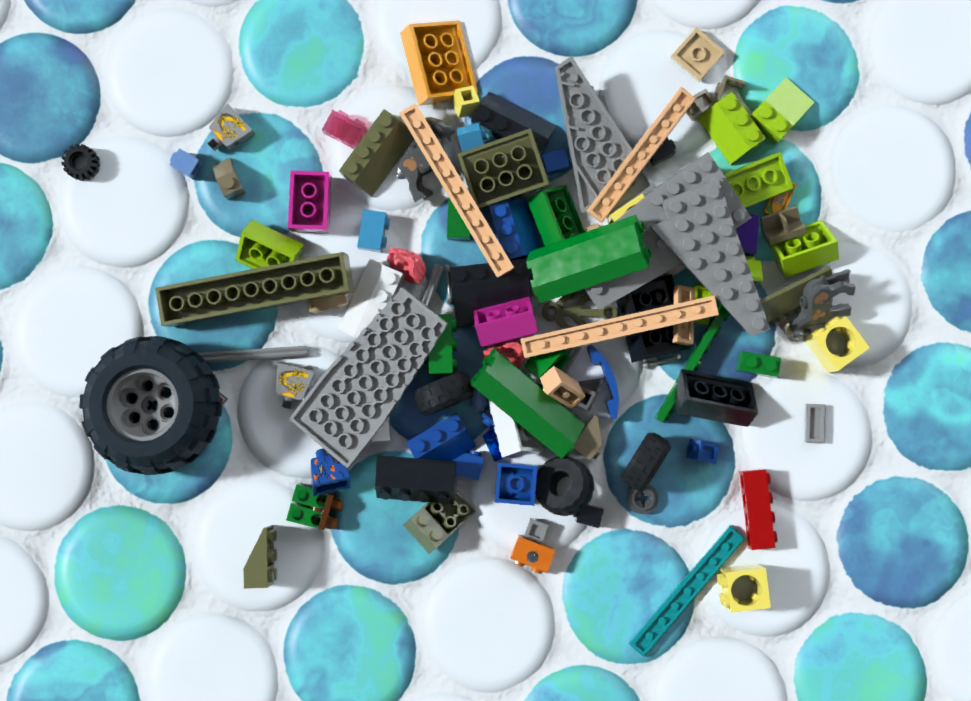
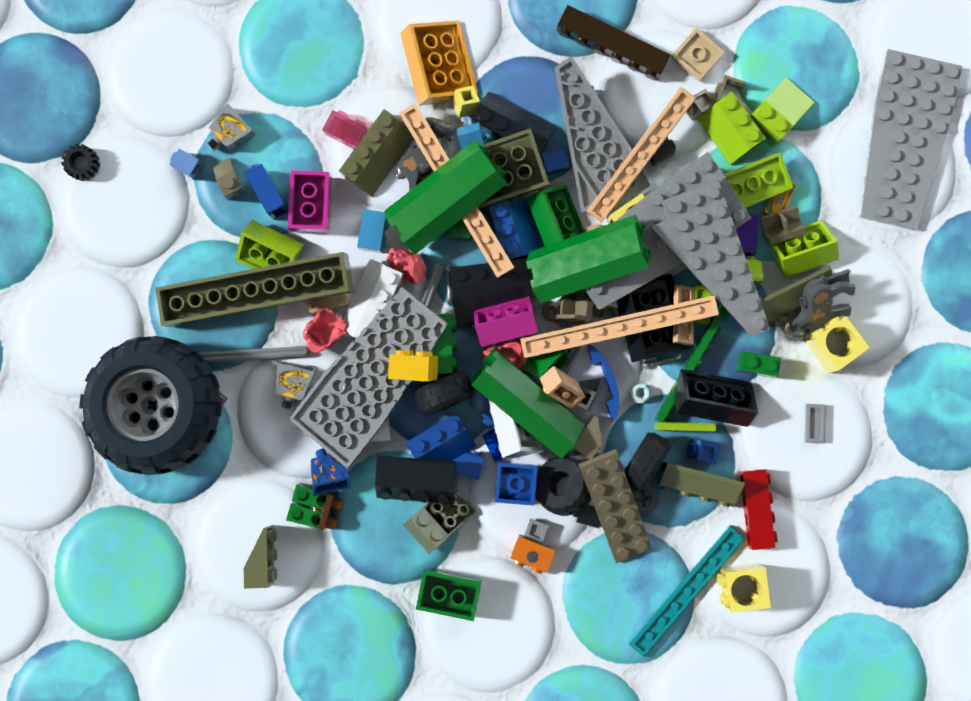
none -> blue brick [245,164,289,220]
none -> coral hair [303,308,347,353]
none -> green panel [384,140,507,255]
none -> yellow brick [388,350,438,381]
none -> green brick [416,568,482,621]
none -> dark tan panel [548,299,593,322]
none -> dark brown brick [557,5,671,80]
none -> dark tan plate [578,449,652,563]
none -> light aqua plate [631,384,650,403]
none -> lime tile [655,422,716,431]
none -> olive slope [657,462,745,507]
none -> light grey wing [859,49,963,230]

